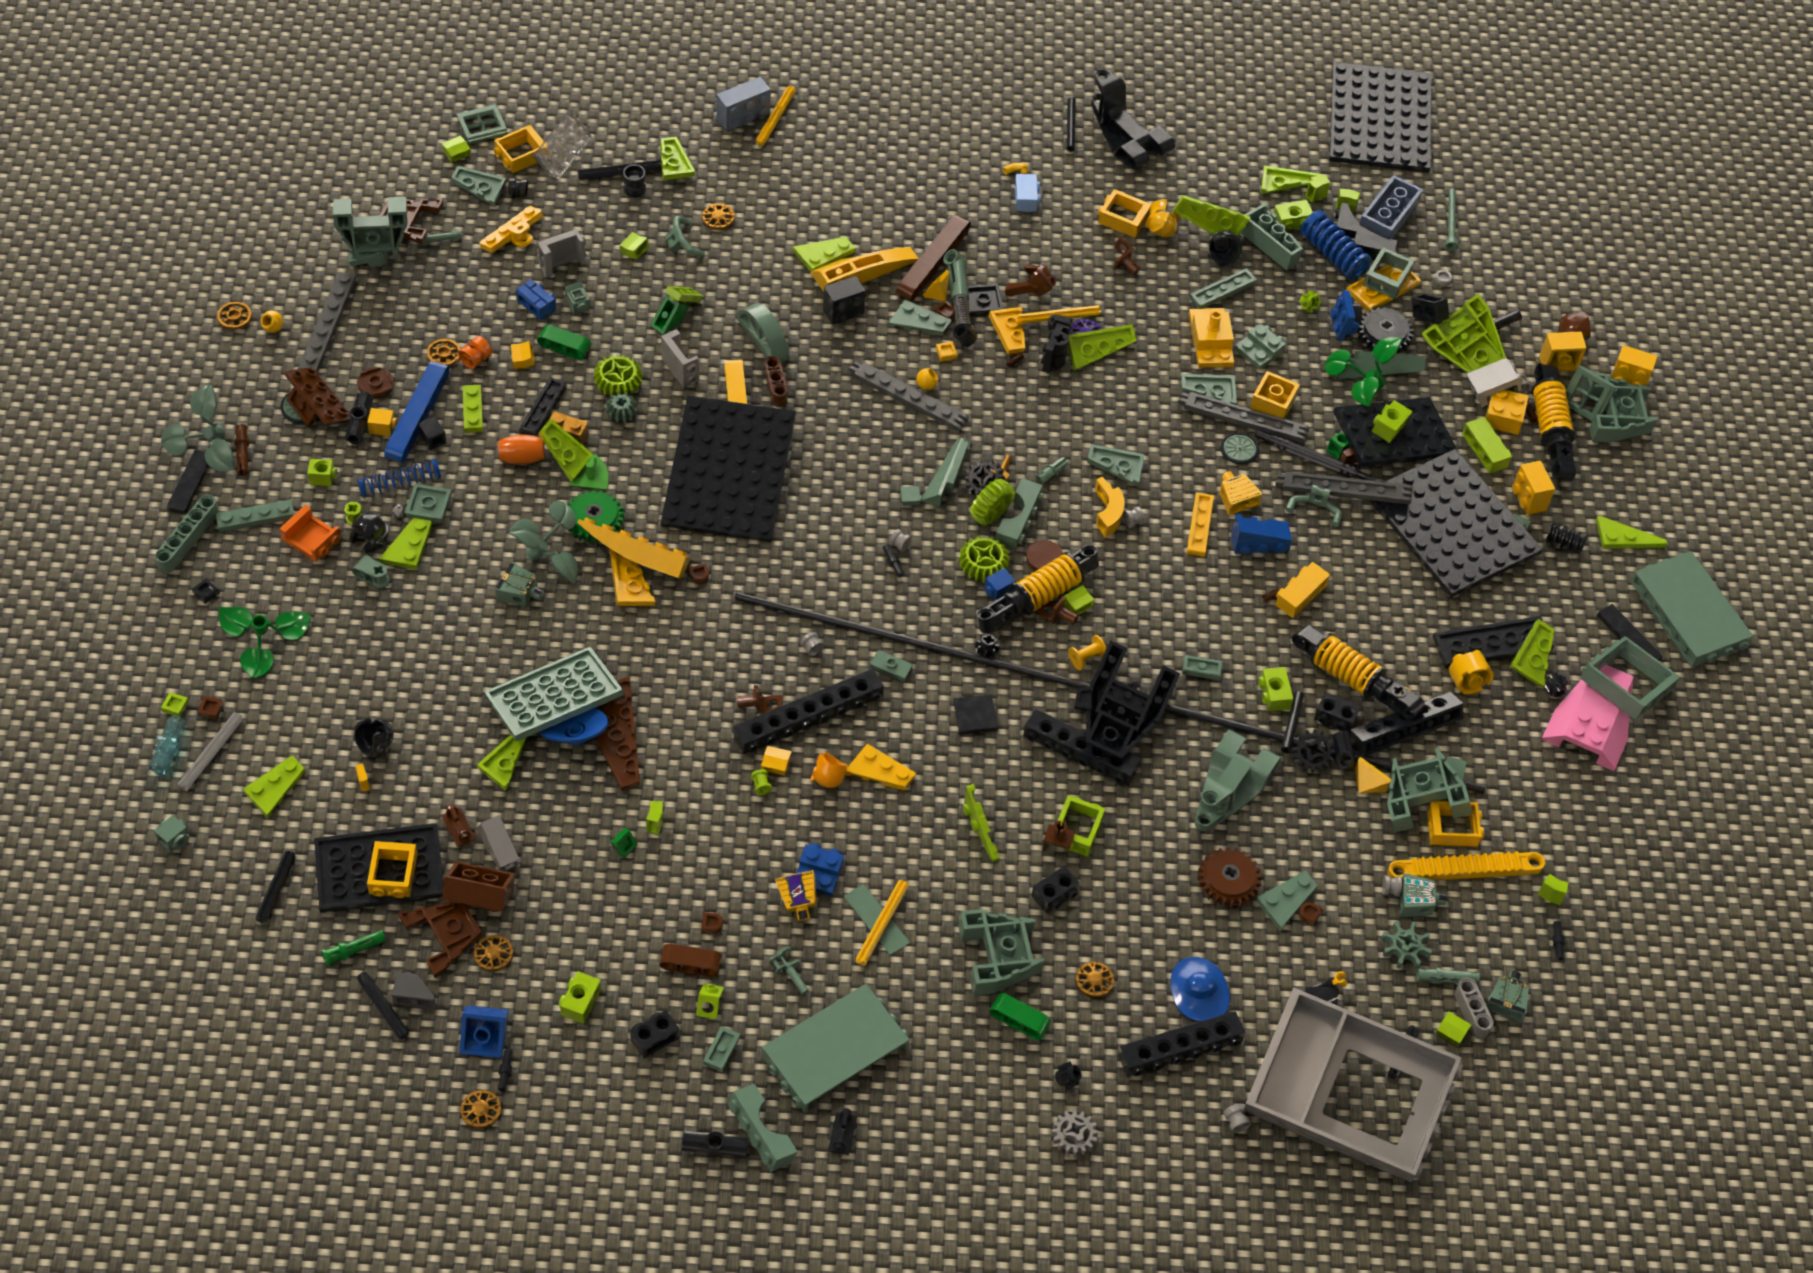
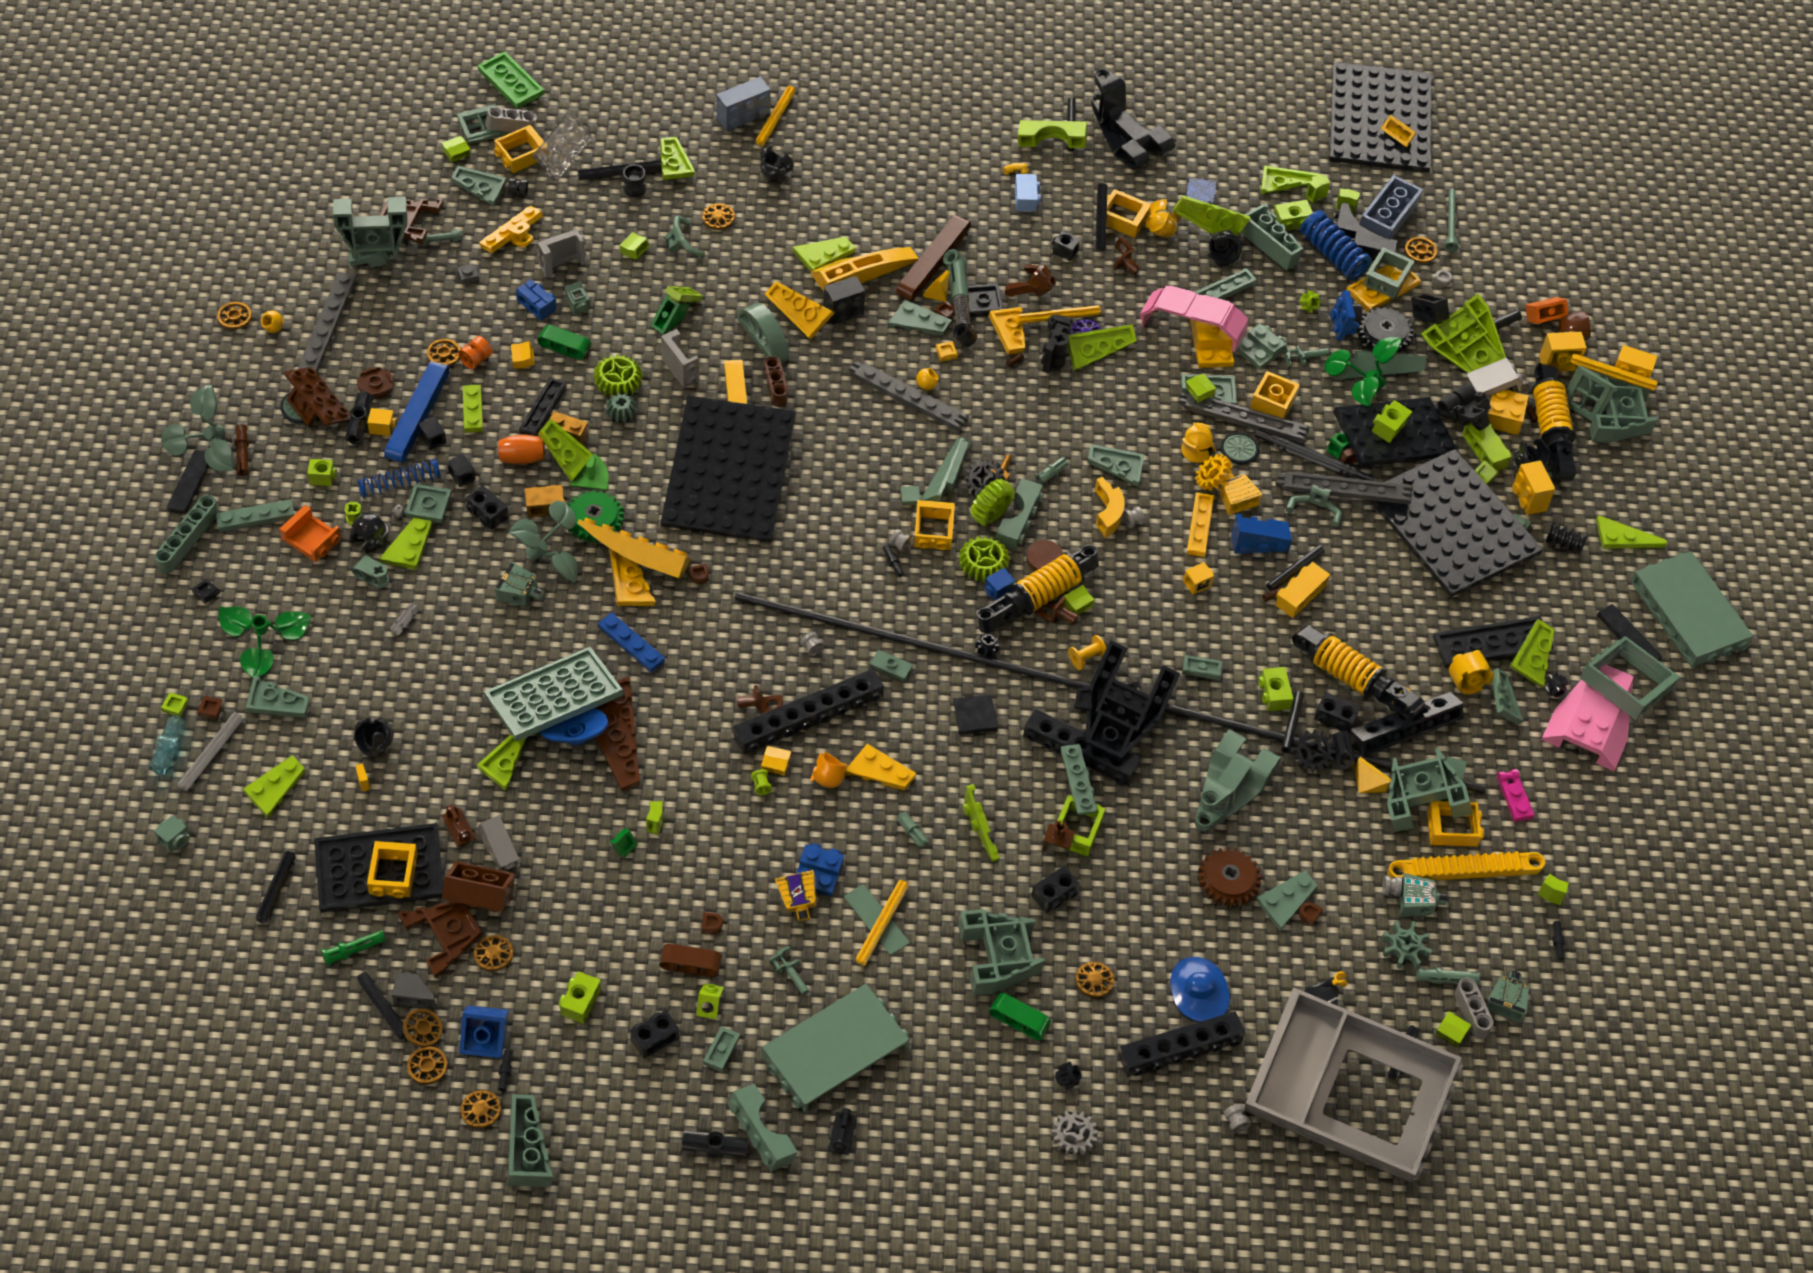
none -> sand green wing [246,675,310,718]
none -> light grey axle [390,603,419,636]
none -> pearl gold wheel [403,1009,443,1047]
none -> pearl gold wheel [407,1046,448,1085]
none -> black brick [447,454,476,488]
none -> dark grey plate [457,263,479,285]
none -> black brick [466,485,509,530]
none -> bright green plate [477,51,544,109]
none -> light grey beam [485,107,537,132]
none -> sand green wedge [507,1094,553,1187]
none -> pearl gold brick [525,485,564,517]
none -> blue plate [598,612,665,673]
none -> black helmet [760,145,794,180]
none -> yellow wing [765,281,834,339]
none -> sand green axle [897,812,928,848]
none -> yellow window [914,500,955,550]
none -> lime arch [1018,120,1088,148]
none -> black brick [1052,230,1080,261]
none -> sand green bracket [1061,744,1097,815]
none -> black axle [1095,183,1108,251]
none -> bright pink windscreen [1140,286,1248,352]
none -> yellow helmet [1181,423,1216,463]
none -> yellow brick [1183,562,1214,595]
none -> clear blue piece [1186,177,1216,204]
none -> lime piece [1186,374,1216,403]
none -> yellow gear [1195,454,1233,491]
none -> black piece [1266,545,1325,591]
none -> sand green piece [1284,346,1329,367]
none -> yellow slope [1380,115,1417,147]
none -> pearl gold wheel [1405,237,1437,263]
none -> black plate [1434,384,1491,431]
none -> lime plate [1475,460,1499,485]
none -> sand green wing [1492,668,1524,725]
none -> dark pink plate [1497,769,1534,822]
none -> black helmet [1514,437,1551,470]
none -> orange brick [1525,297,1568,324]
none -> yellow axle [1570,354,1657,391]

